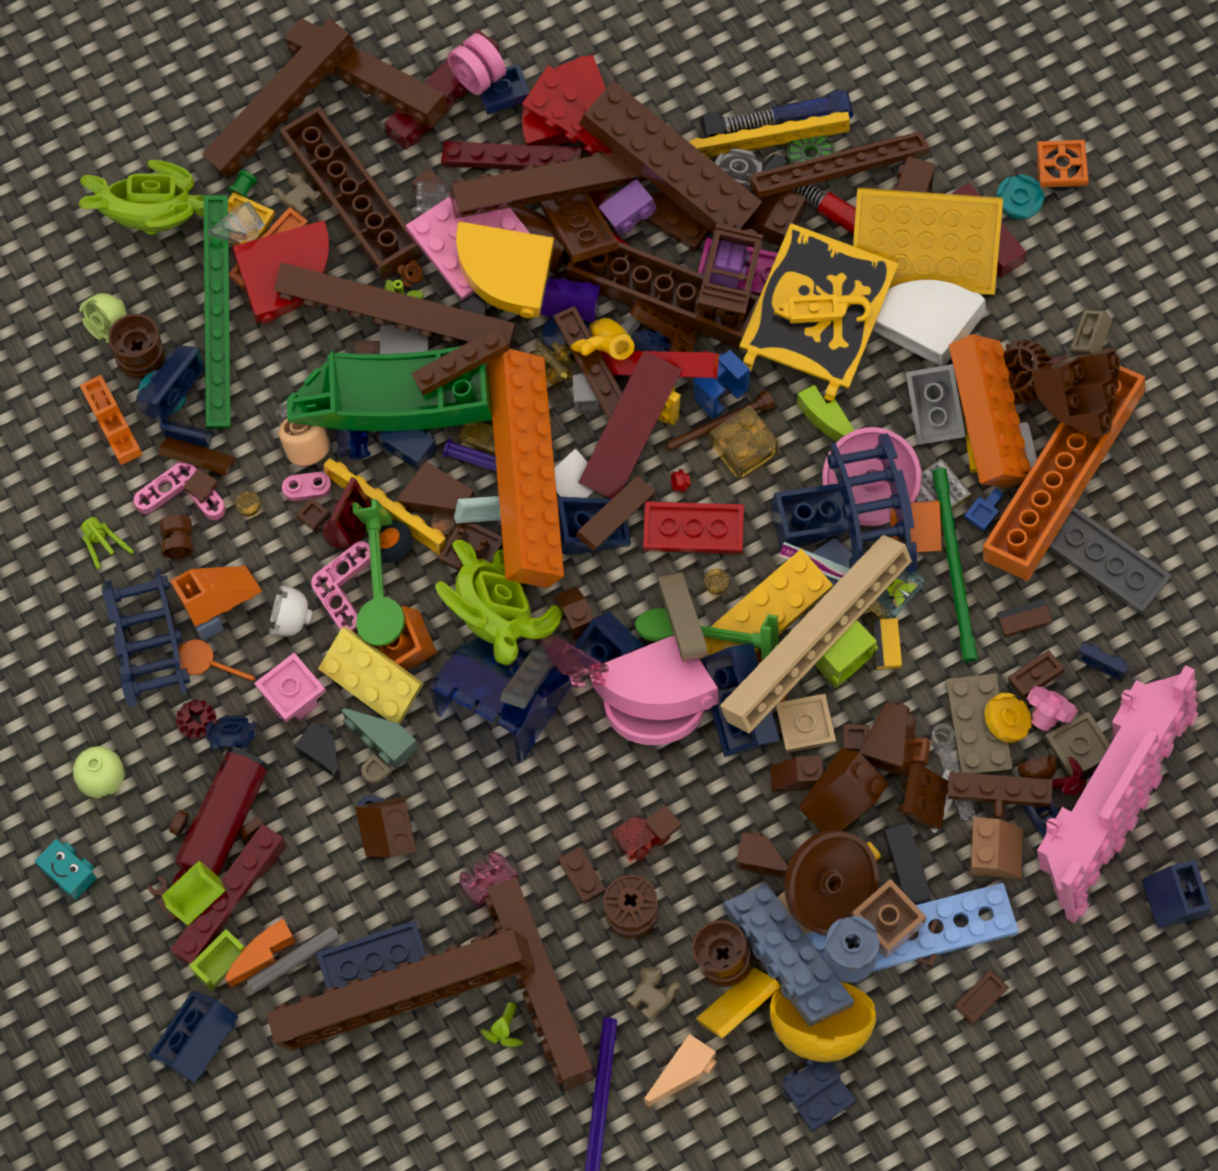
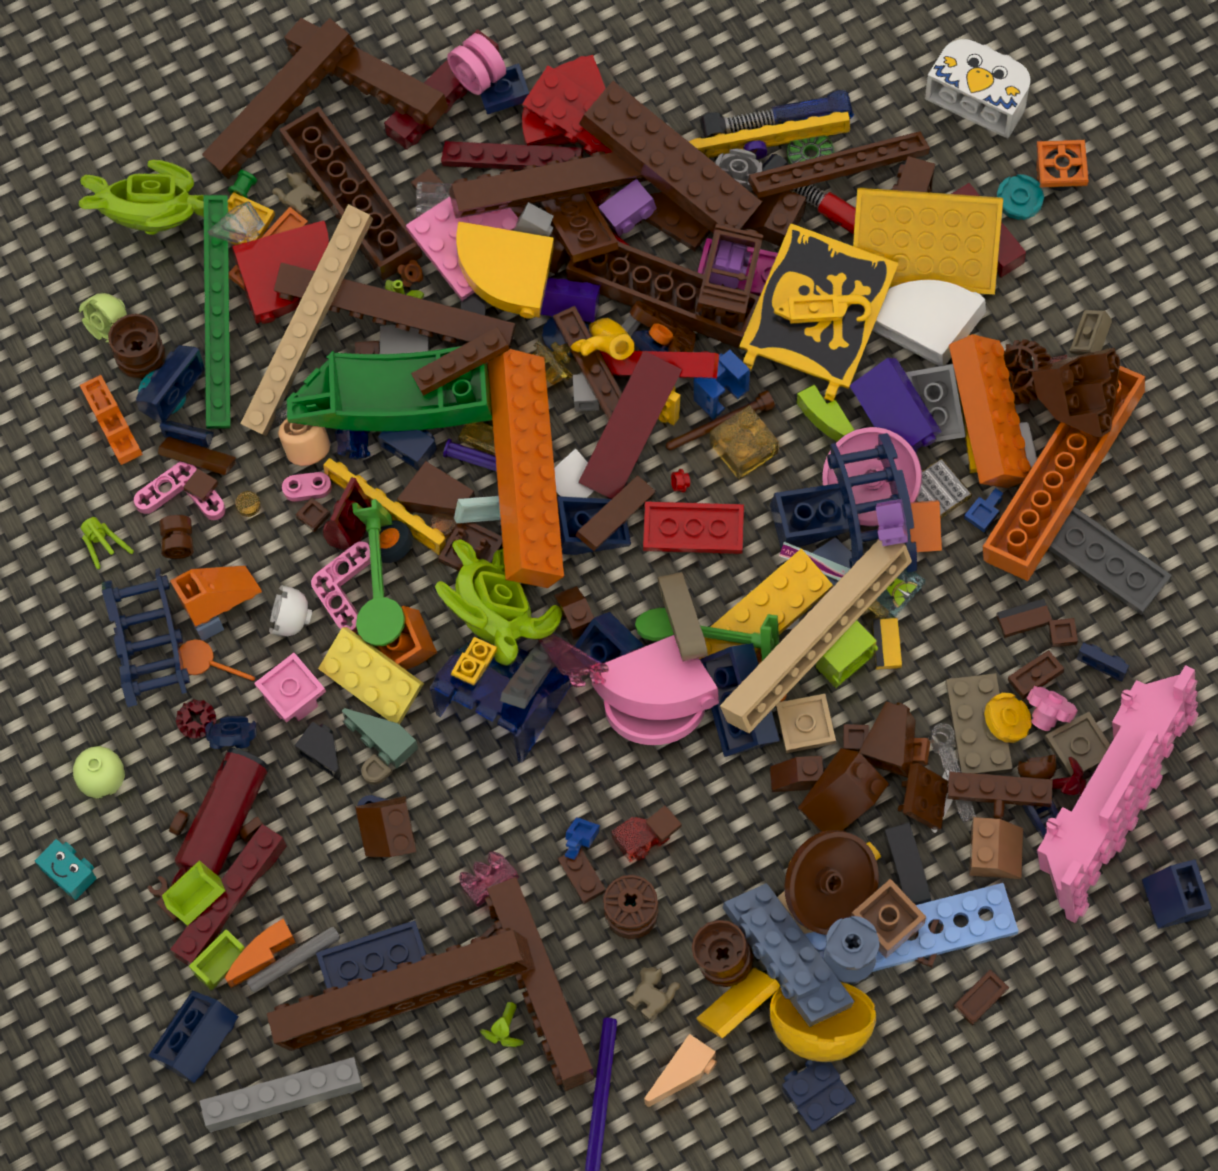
clear yellow tile [704,568,729,595] -> none
reddish brown slope [736,831,788,878] -> none
green piece [932,468,978,662] -> none
none -> light grey brick [200,1057,364,1132]
none -> tan brick [240,204,373,436]
none -> yellow slope [451,637,497,685]
none -> light grey brick [513,202,553,237]
none -> blue plate [565,817,600,860]
none -> orange tile [649,323,674,346]
none -> dark purple tile [743,140,768,160]
none -> dark purple brick [849,358,942,454]
none -> medium lavender brick [876,499,908,546]
none -> white brick [925,39,1030,139]
none -> reddish brown plate [1048,618,1078,647]

